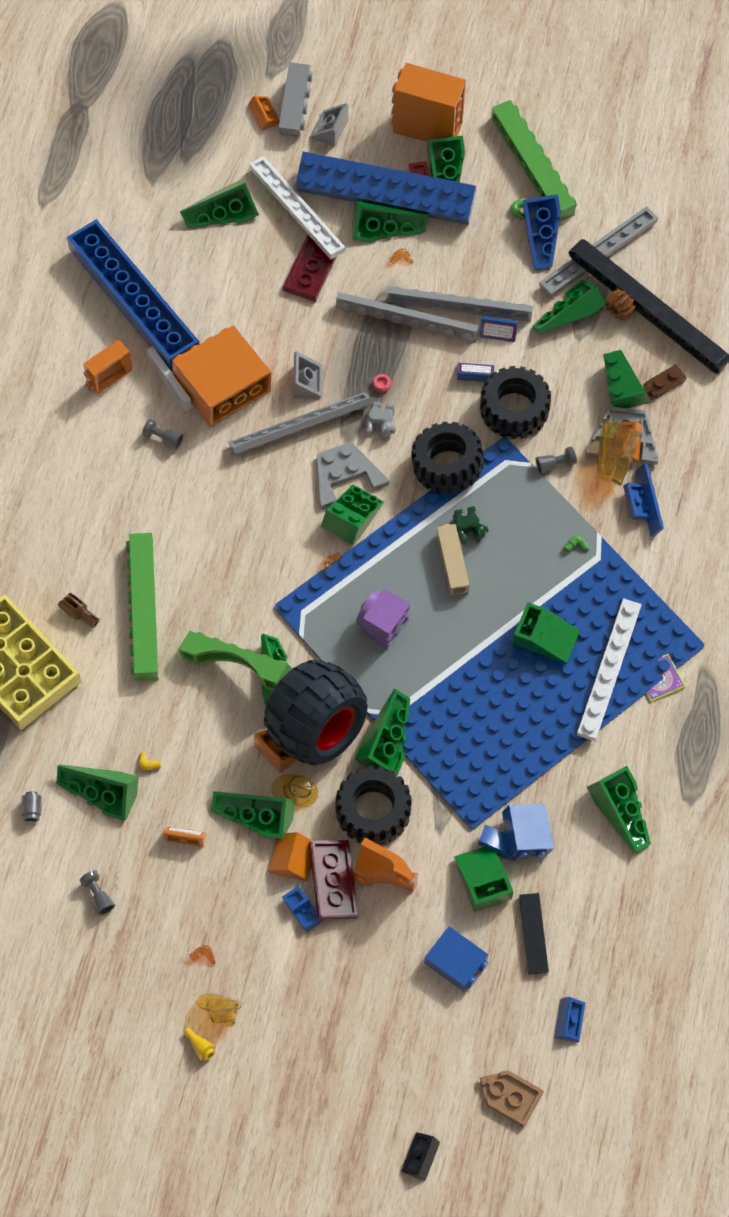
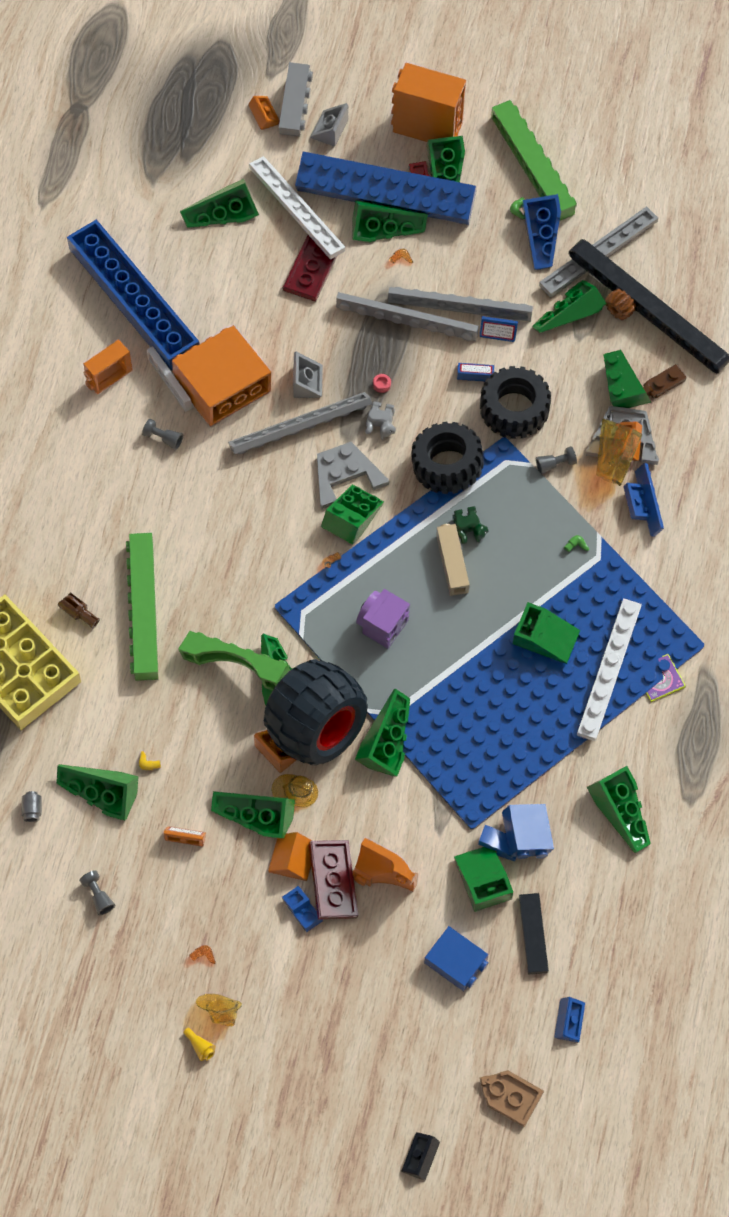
black tyre [336,766,412,845] -> none

